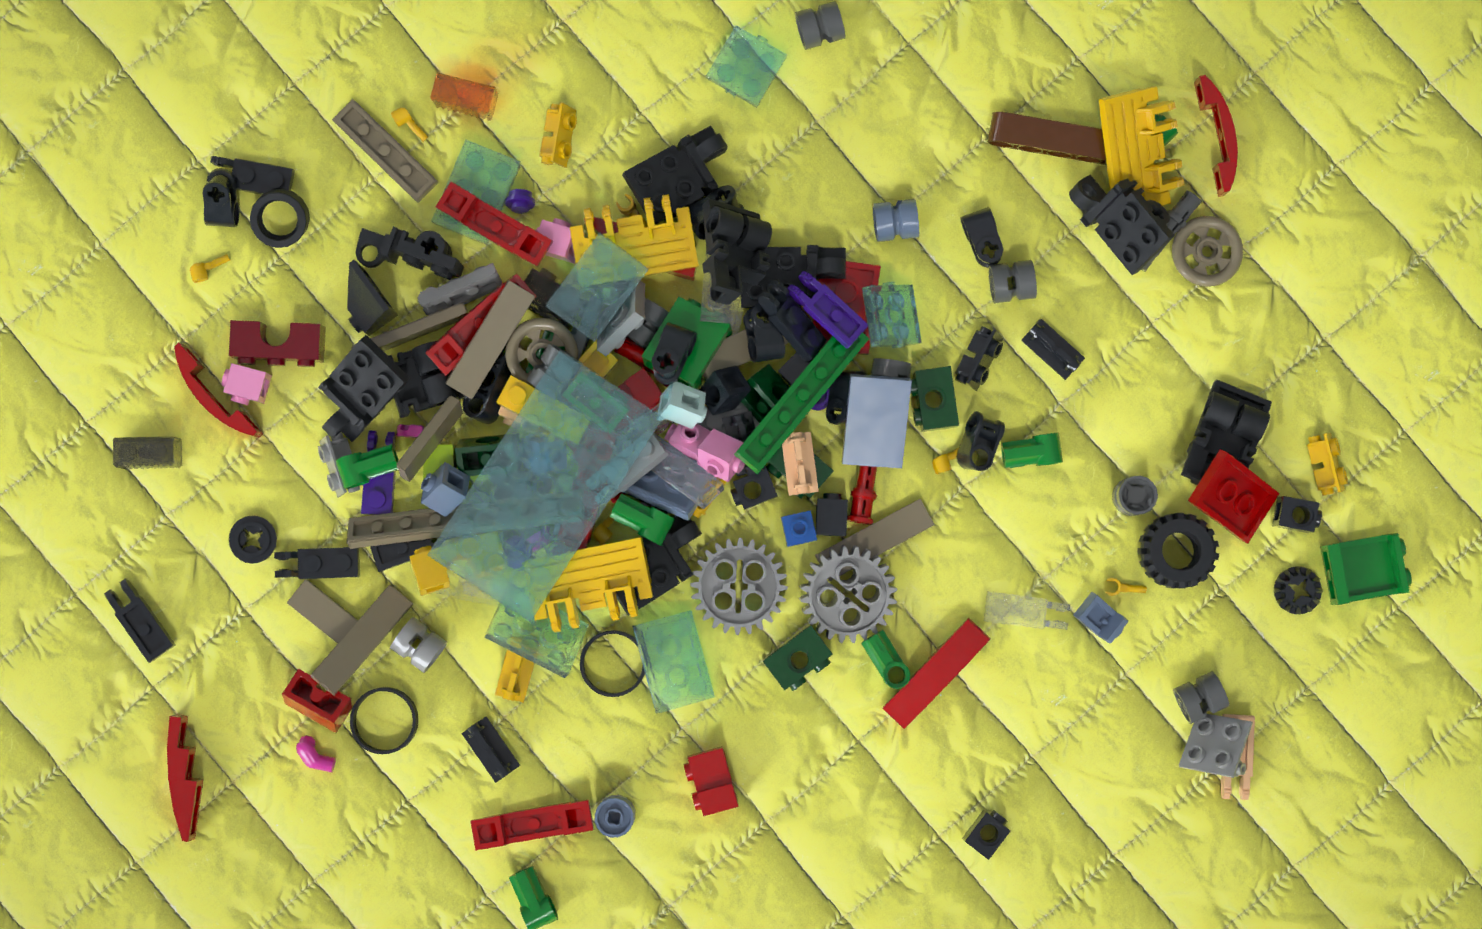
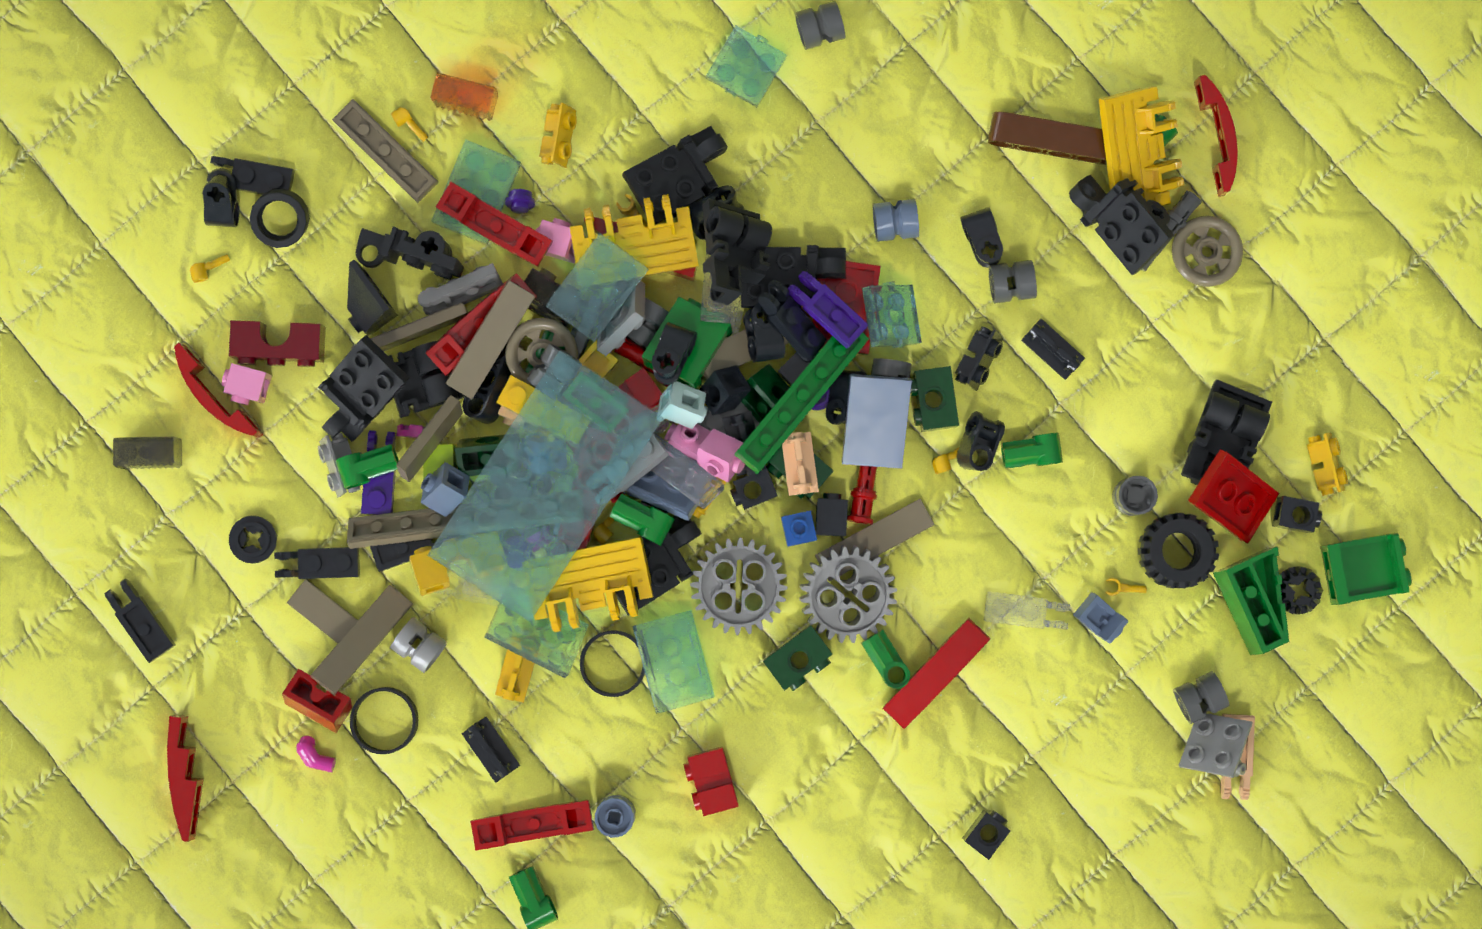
none -> green wedge [1213,546,1289,655]

